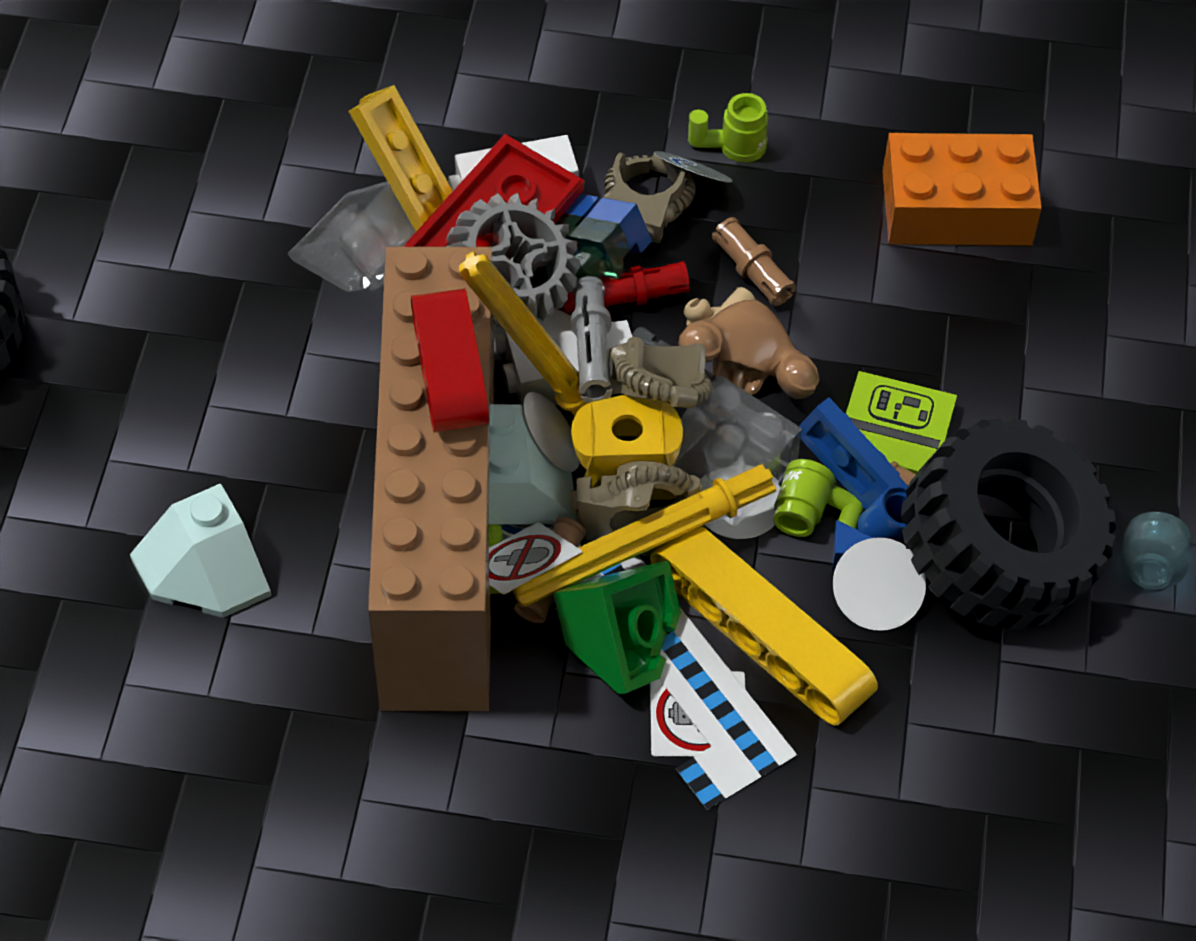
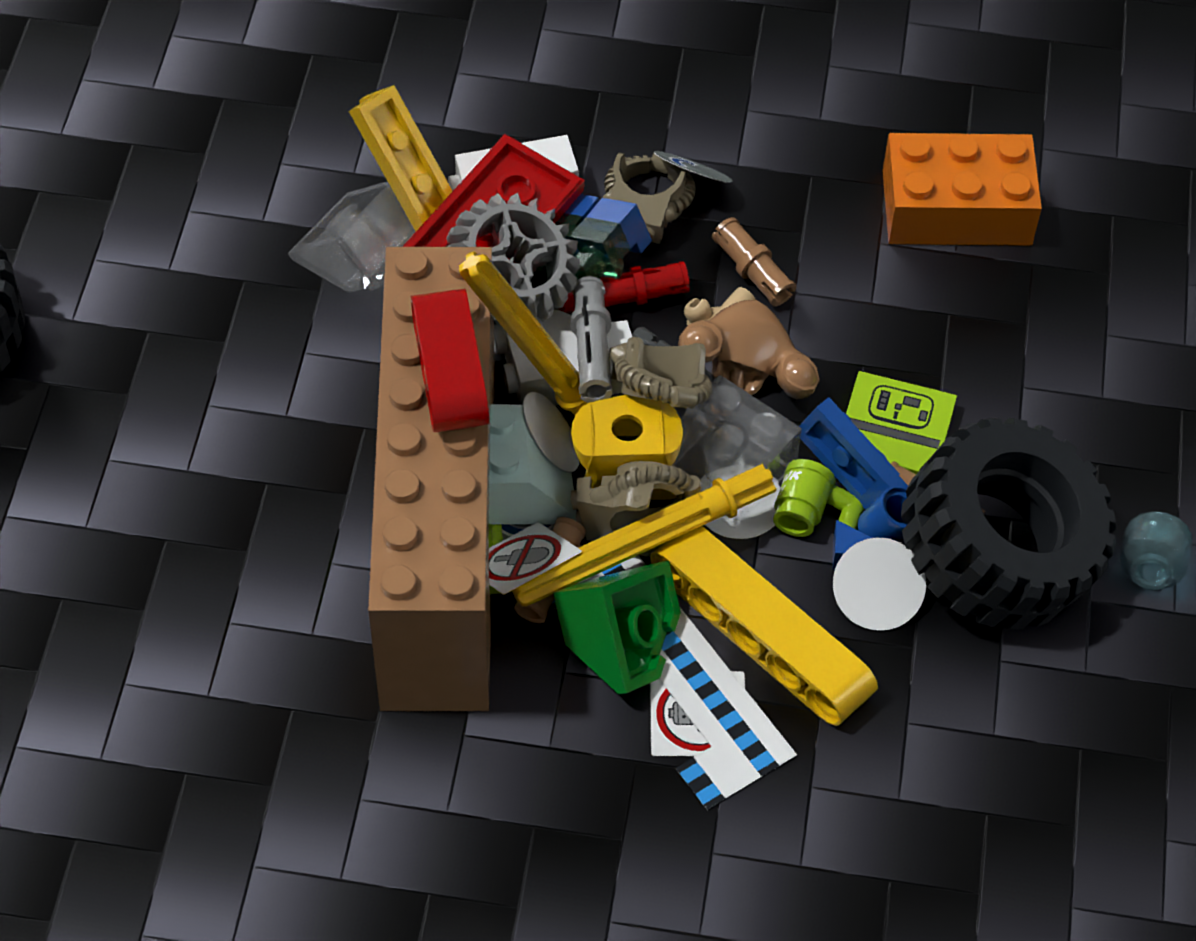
light aqua slope [130,483,271,618] -> none
lime piece [688,93,769,163] -> none

